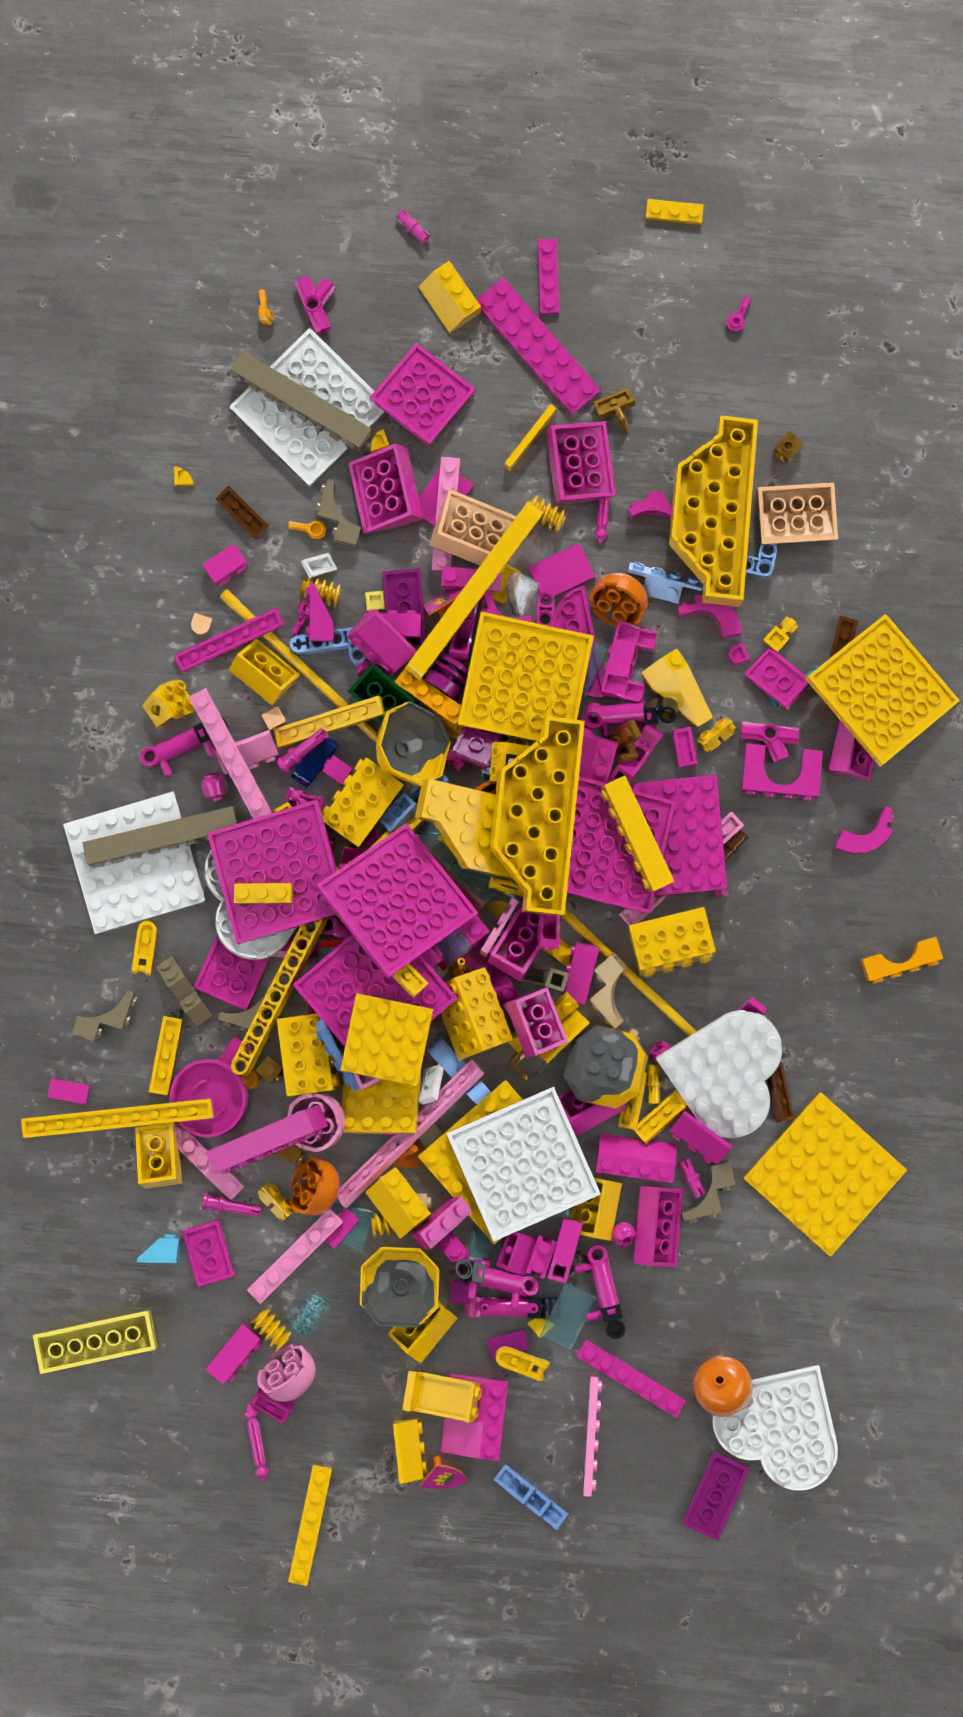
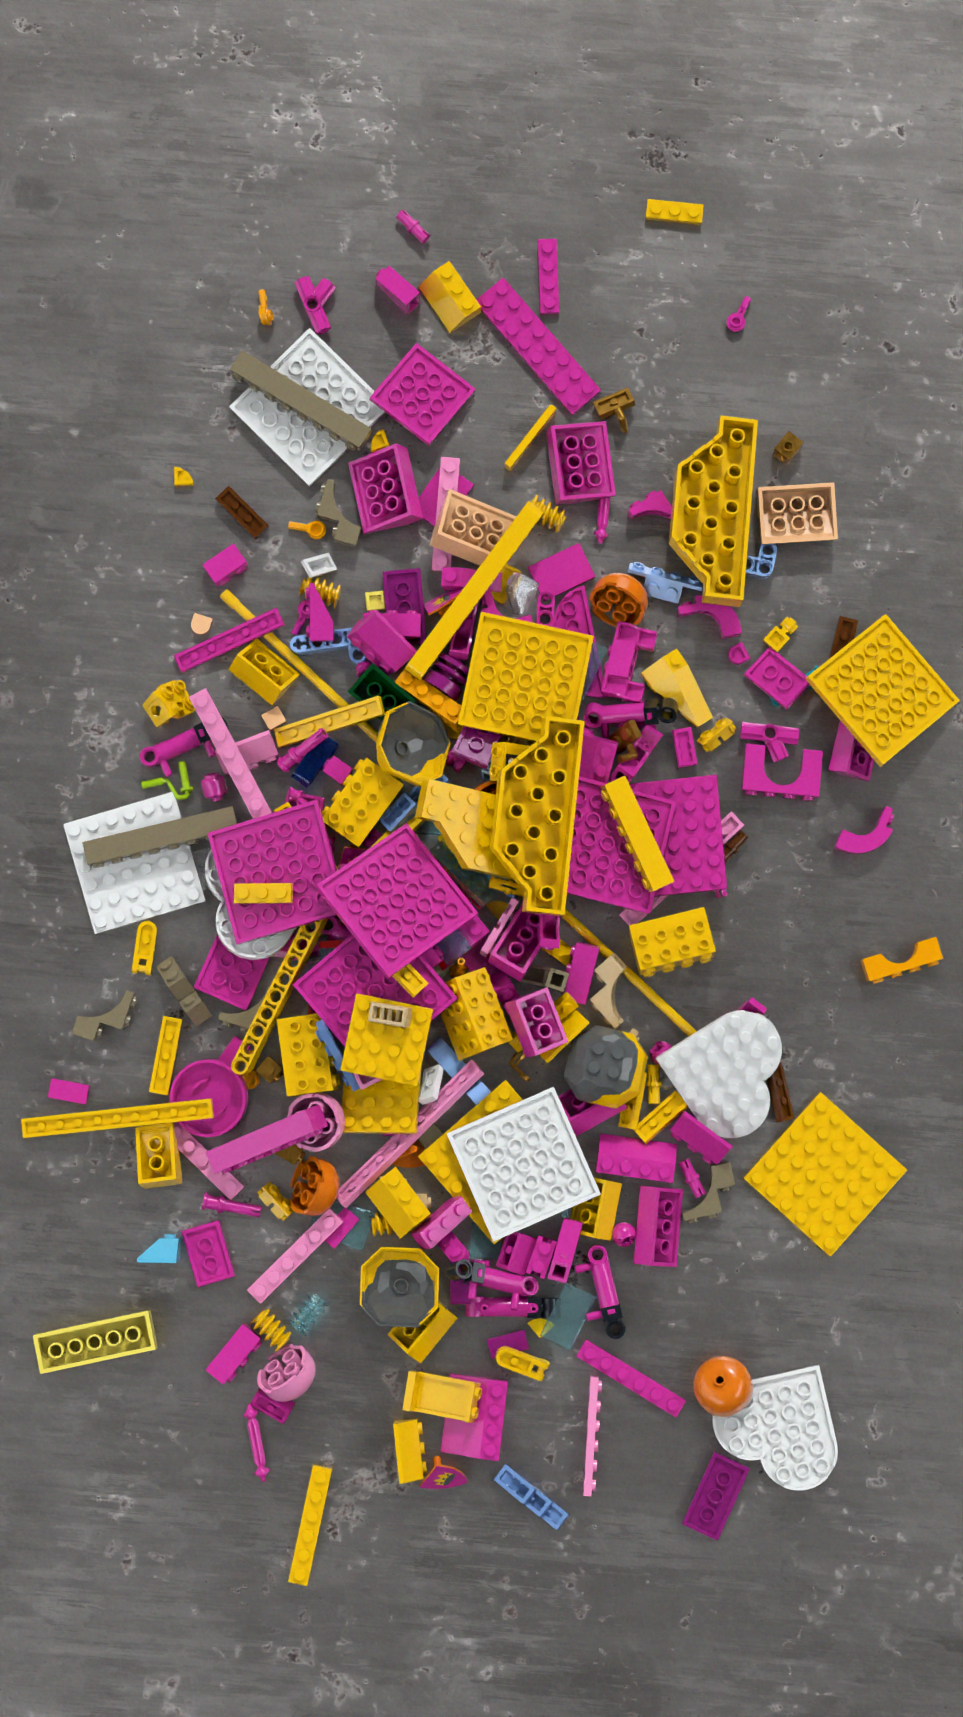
none -> lime piece [141,761,193,800]
none -> tan slope [368,1001,412,1027]
none -> dark pink slope [375,266,421,315]

